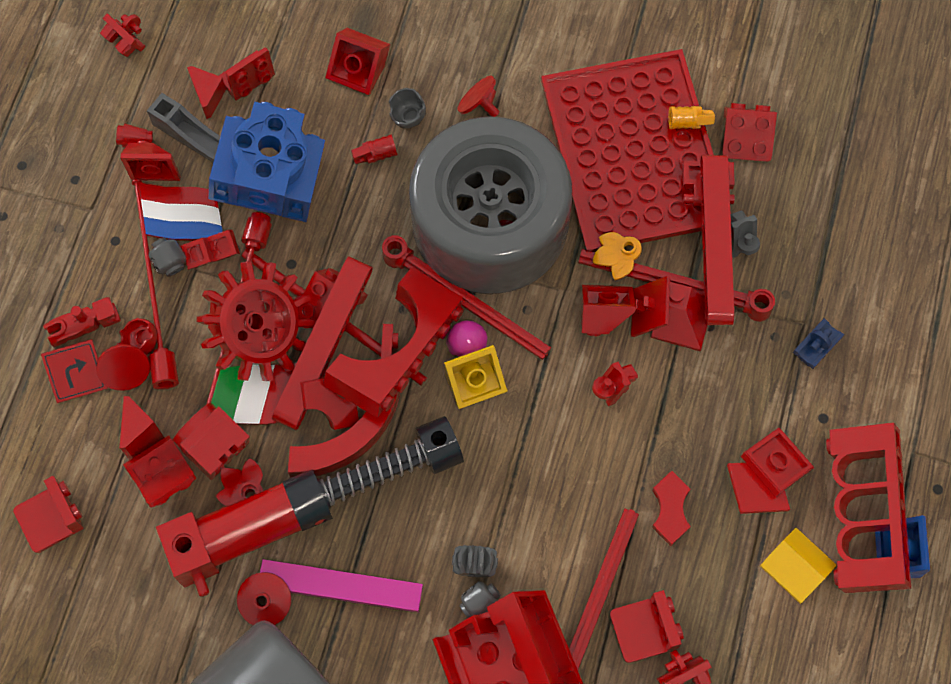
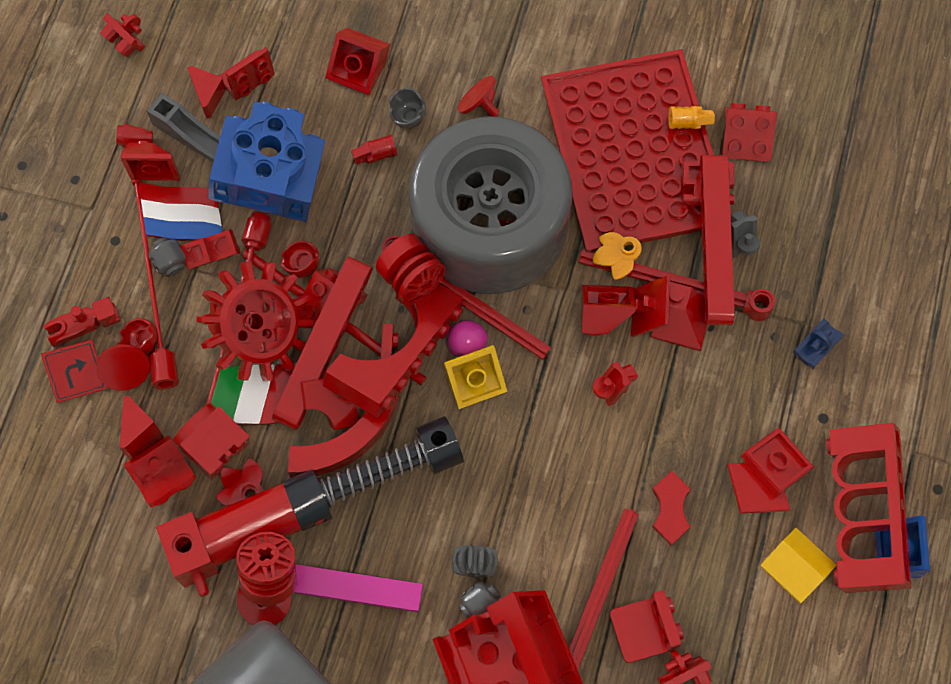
red bracket [13,476,84,553] -> none
none -> red wheel [236,532,297,606]
none -> red hair [280,240,320,278]
none -> red wheel [375,233,446,304]

